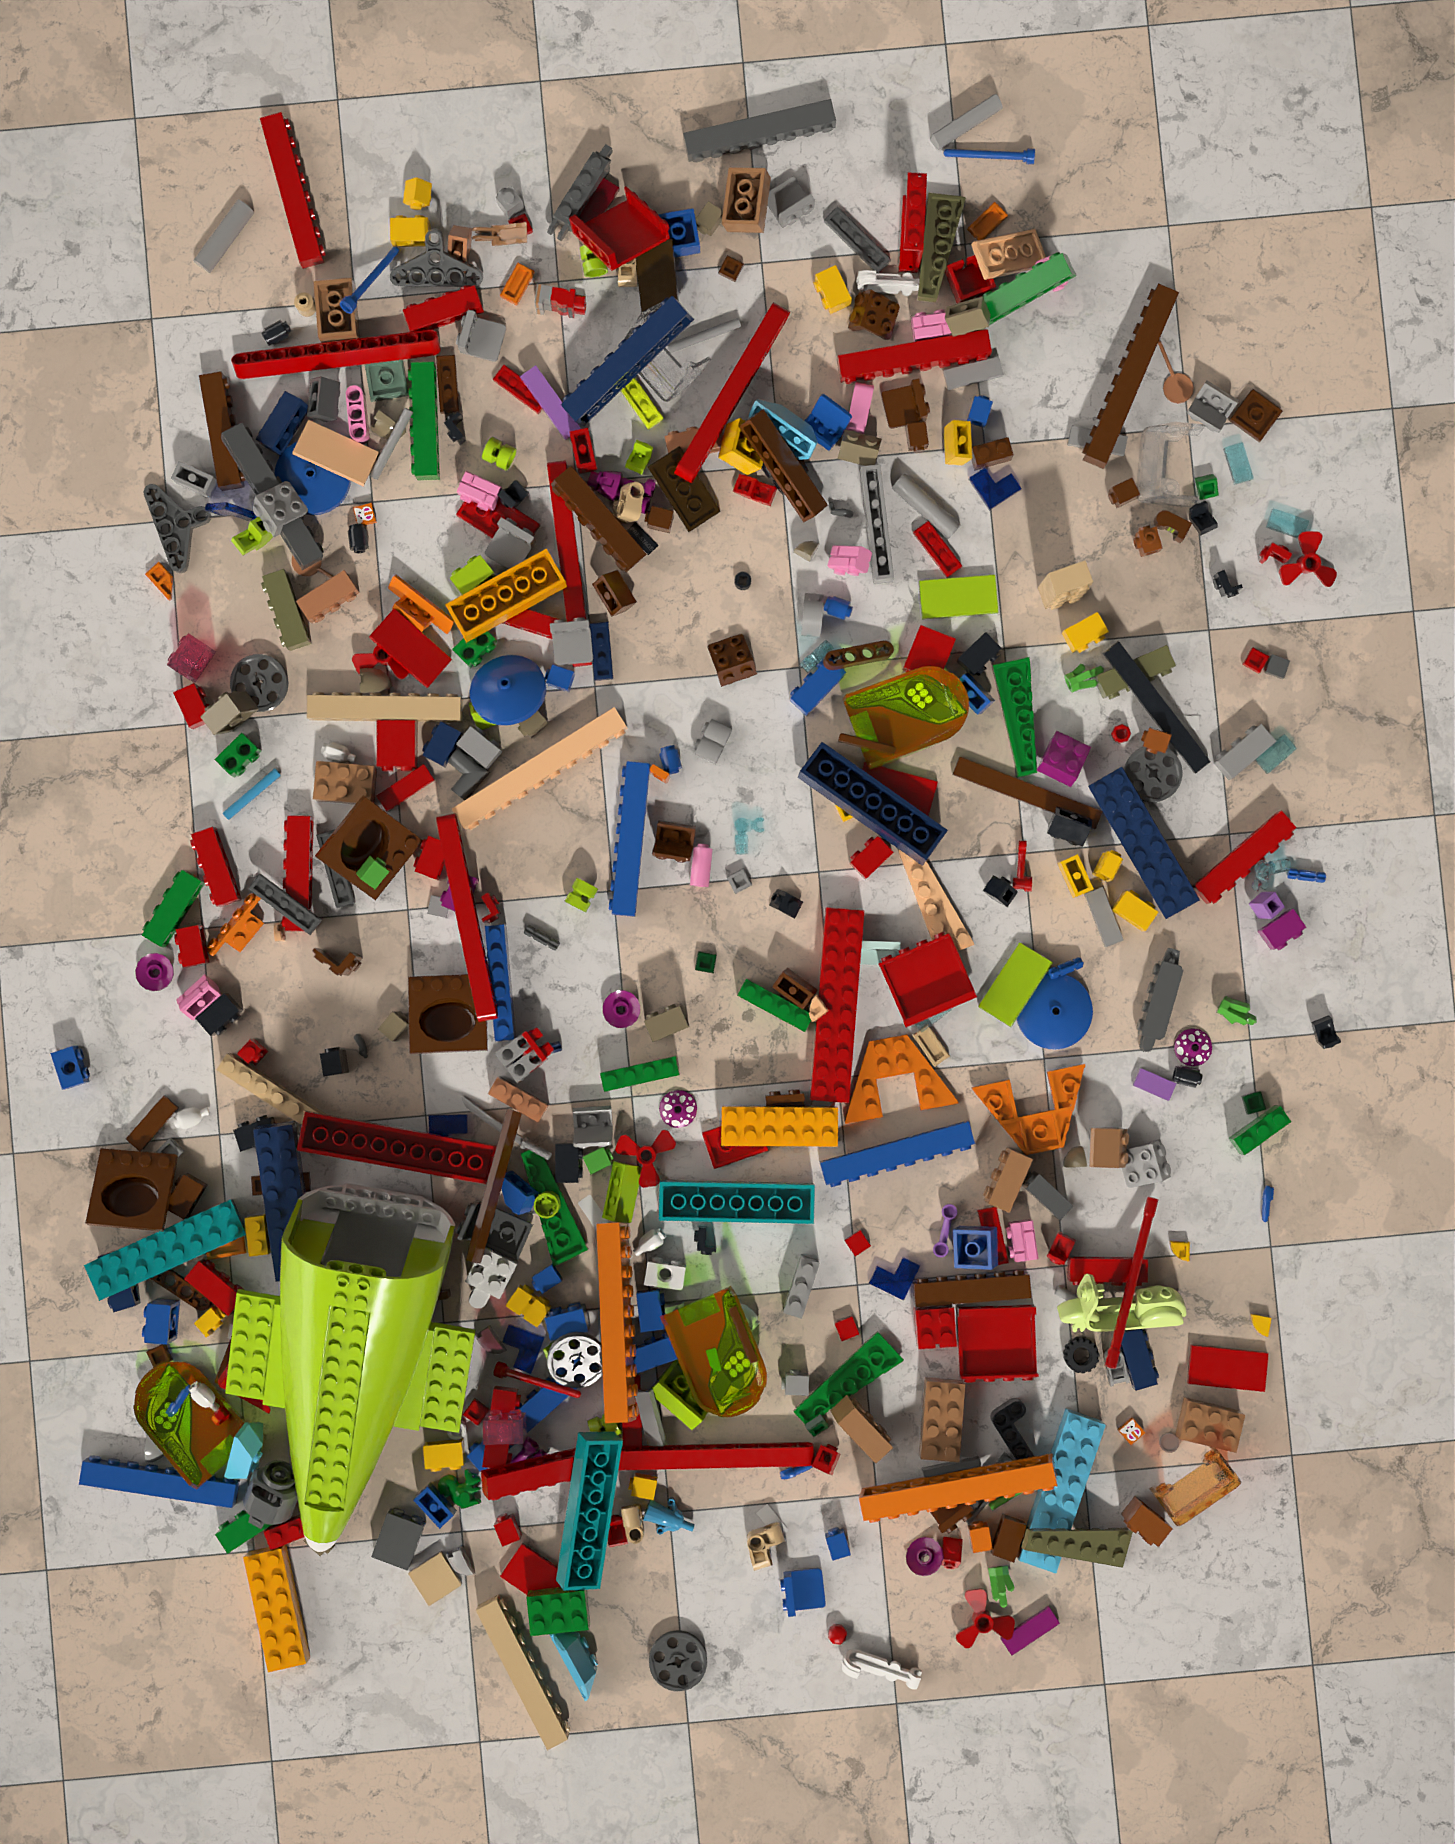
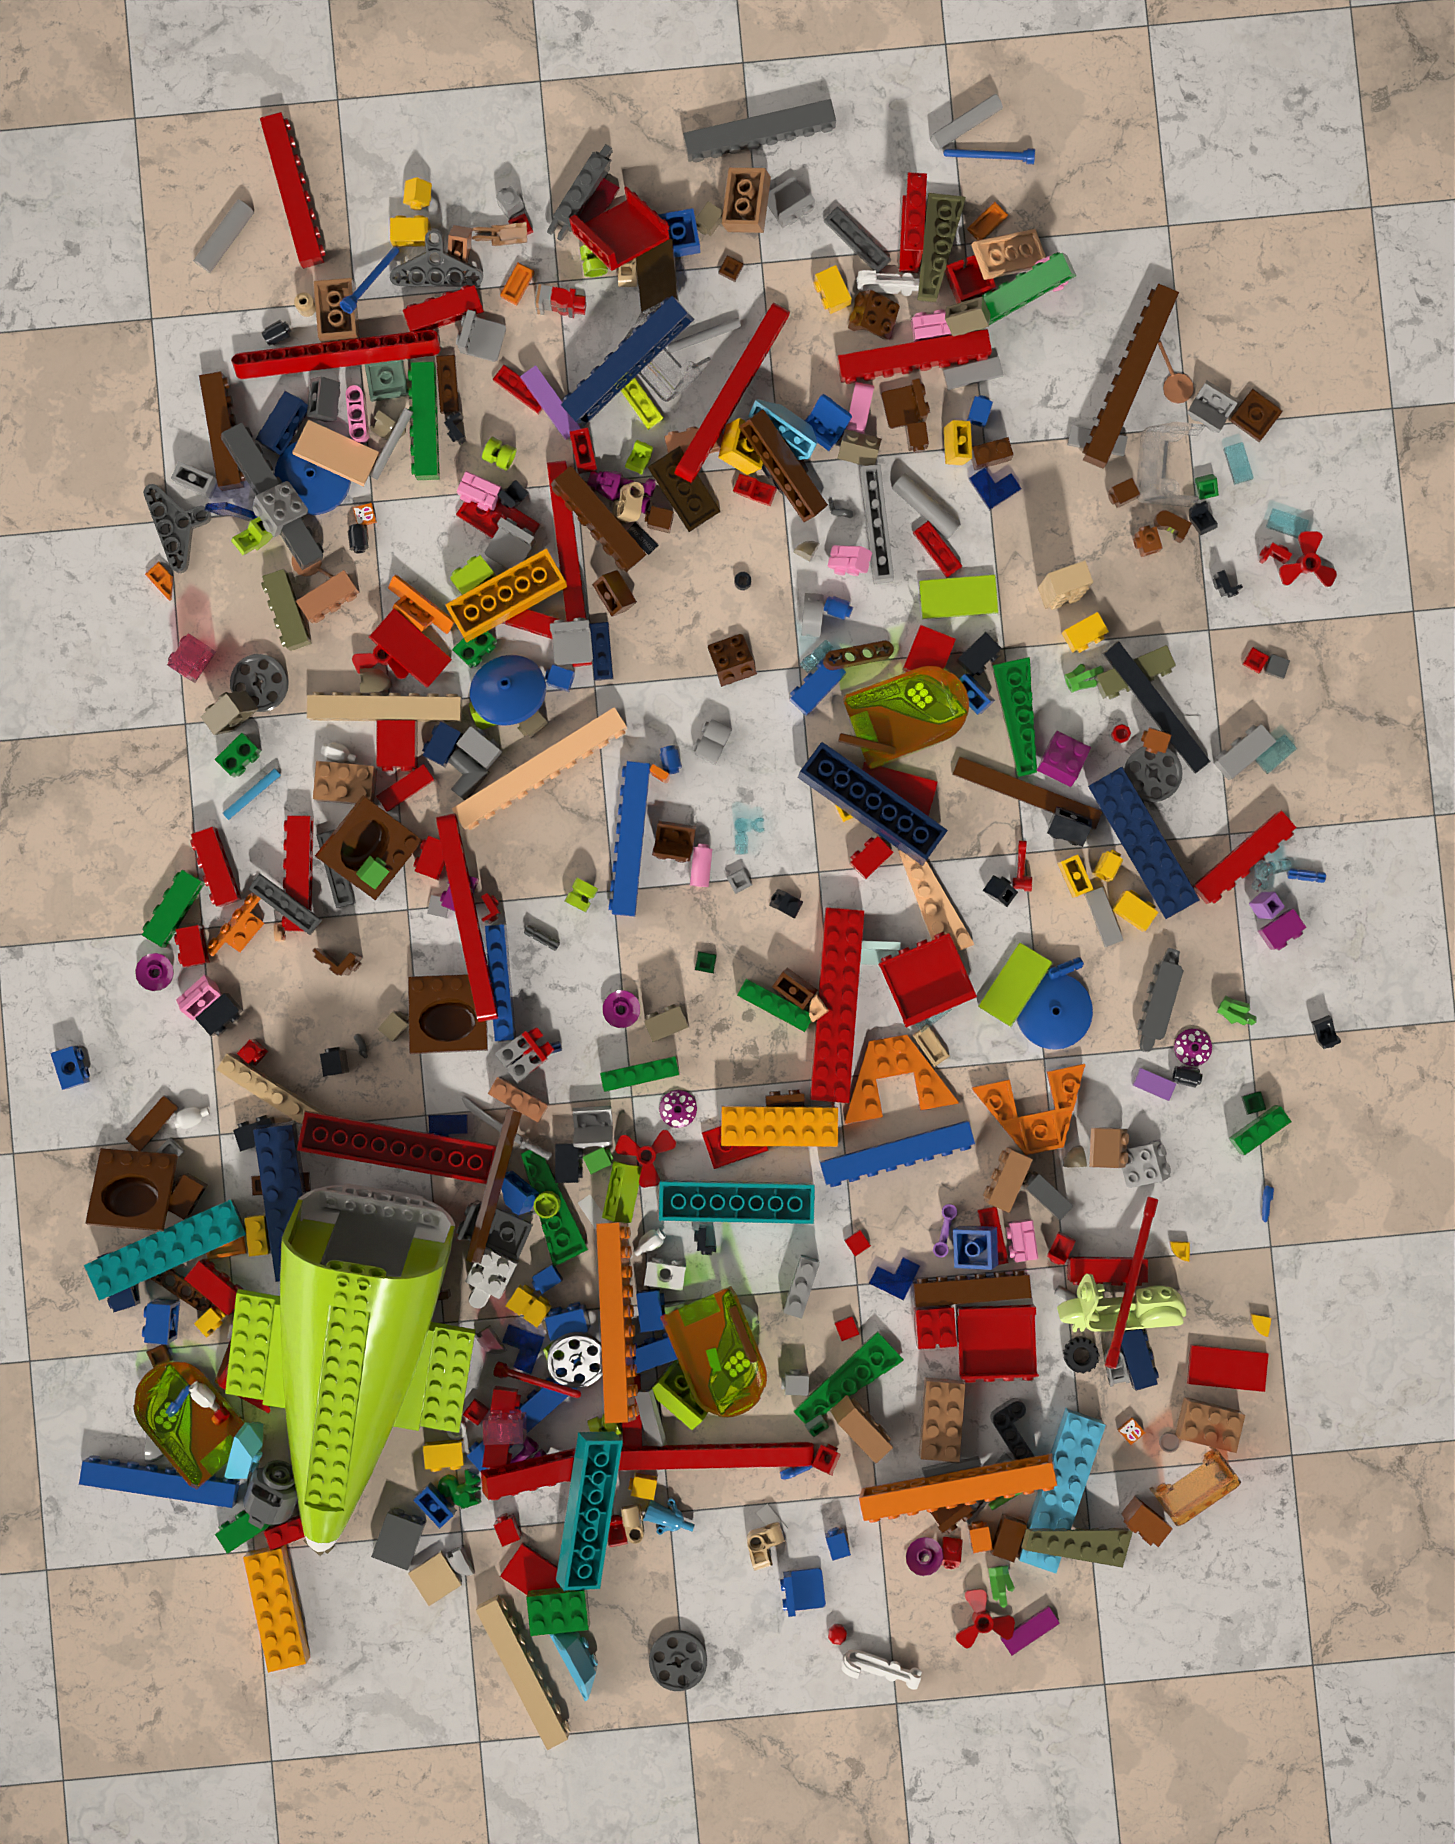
red brick [173,683,210,729] -> none

